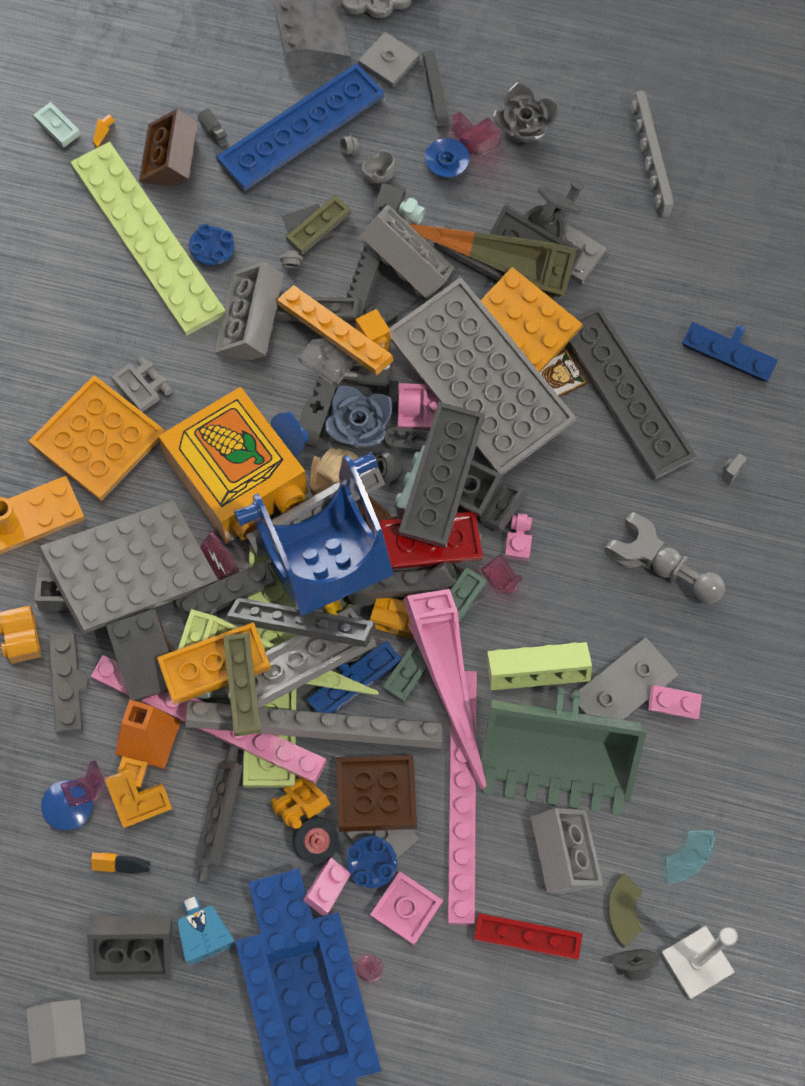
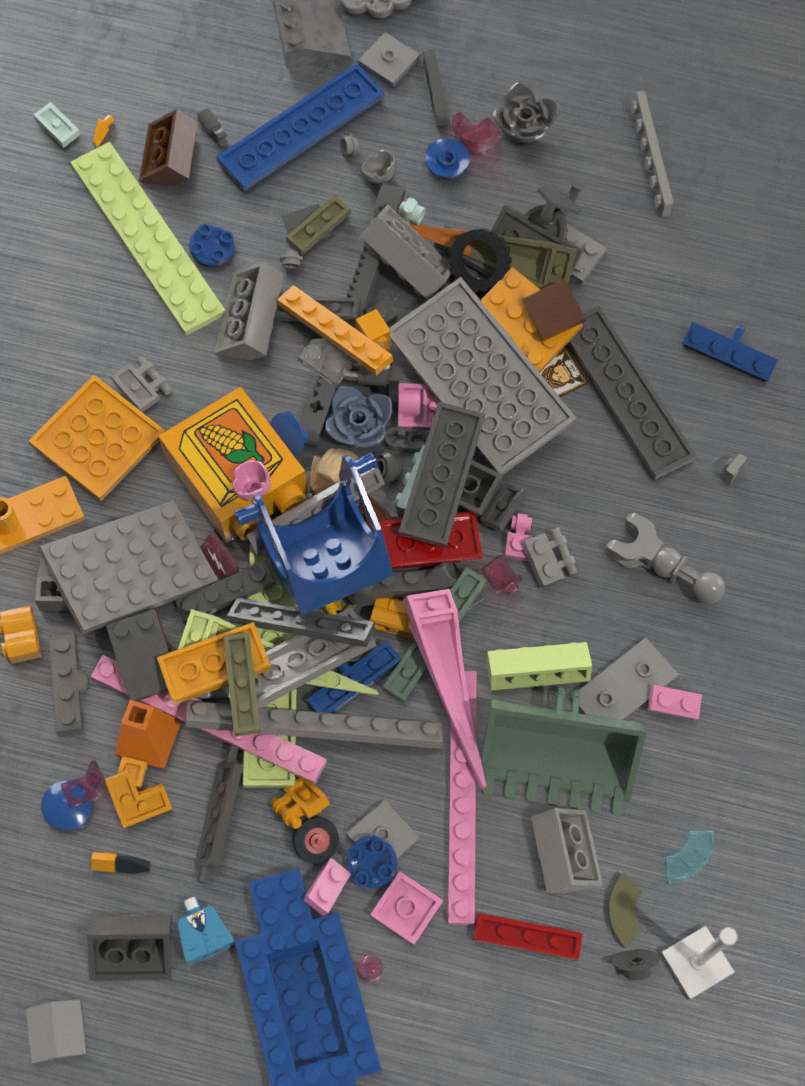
reddish brown plate [337,755,417,832] -> none
none -> bright pink hair [232,460,271,501]
none -> black tyre [448,228,512,292]
none -> light grey plate [521,527,578,588]
none -> reddish brown tile [522,279,586,341]

